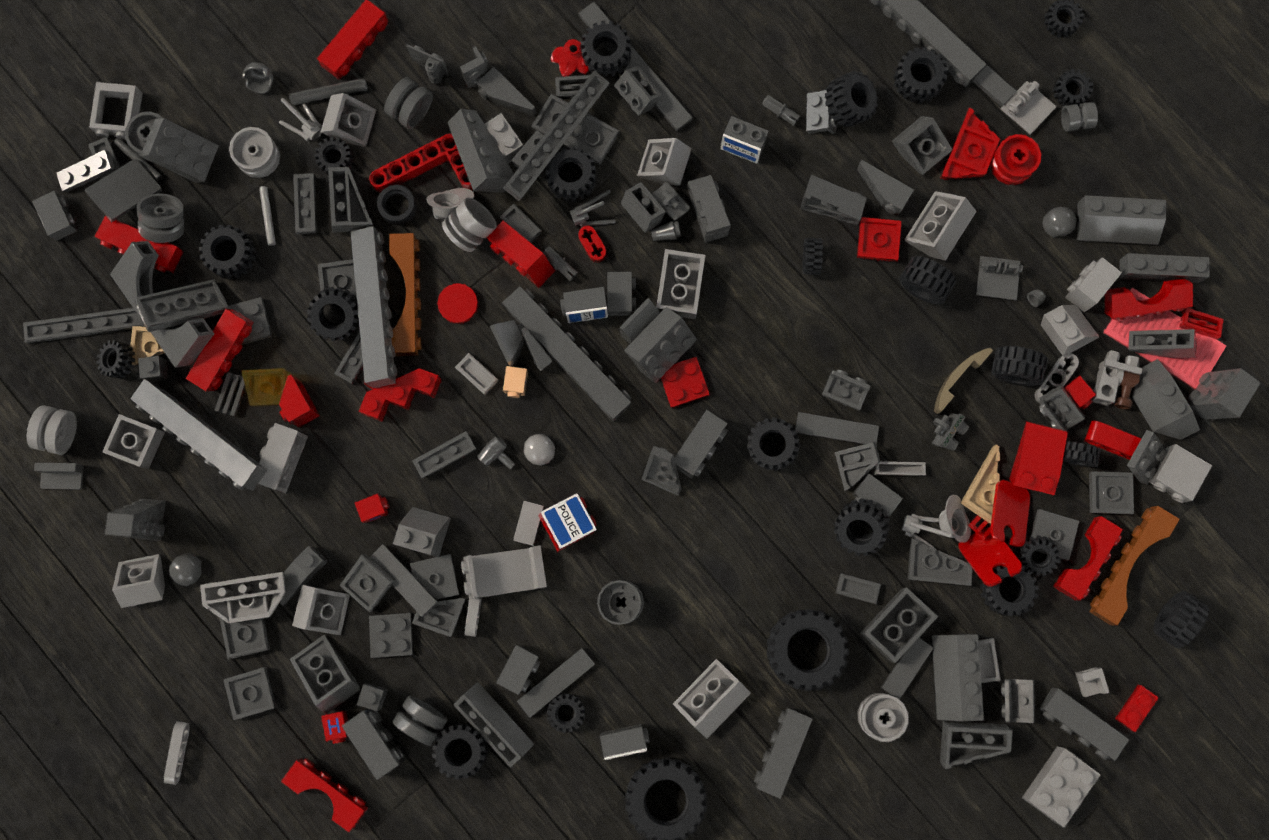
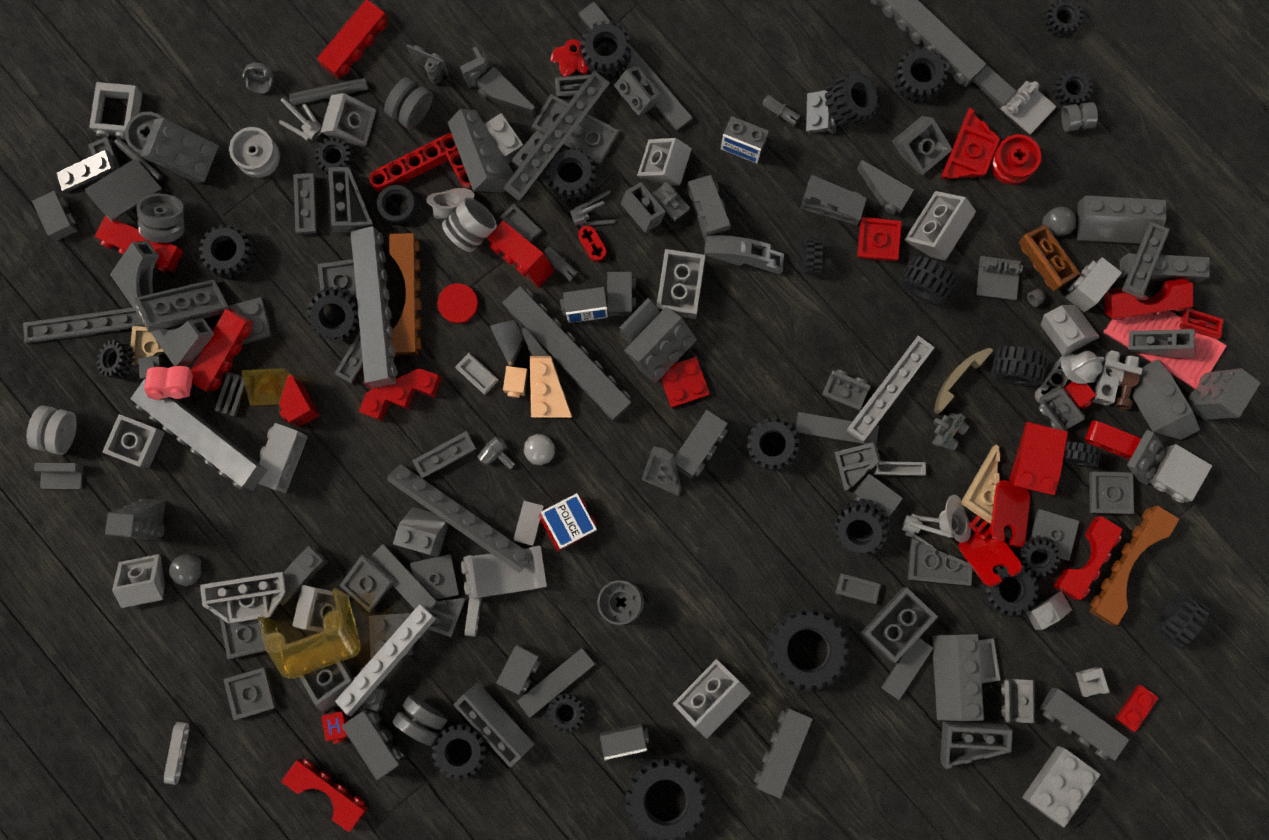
light grey bar [259,186,276,246] -> none
red brick [355,494,389,523] -> none
dark grey cone [651,220,682,241] -> none
light grey wheel [858,693,908,742] -> none
none -> coral brick [144,366,193,400]
none -> clear yellow windscreen [258,588,360,679]
none -> light grey plate [335,604,436,716]
none -> dark grey plate [387,464,533,573]
none -> light nougat wing [530,356,572,417]
none -> dark grey slope [704,235,784,274]
none -> light grey plate [846,336,935,443]
none -> dark orange slope [1018,225,1080,292]
none -> light grey slope [1026,591,1072,630]
none -> light grey piece [1061,351,1104,384]
none -> dark grey tile [1122,222,1170,298]

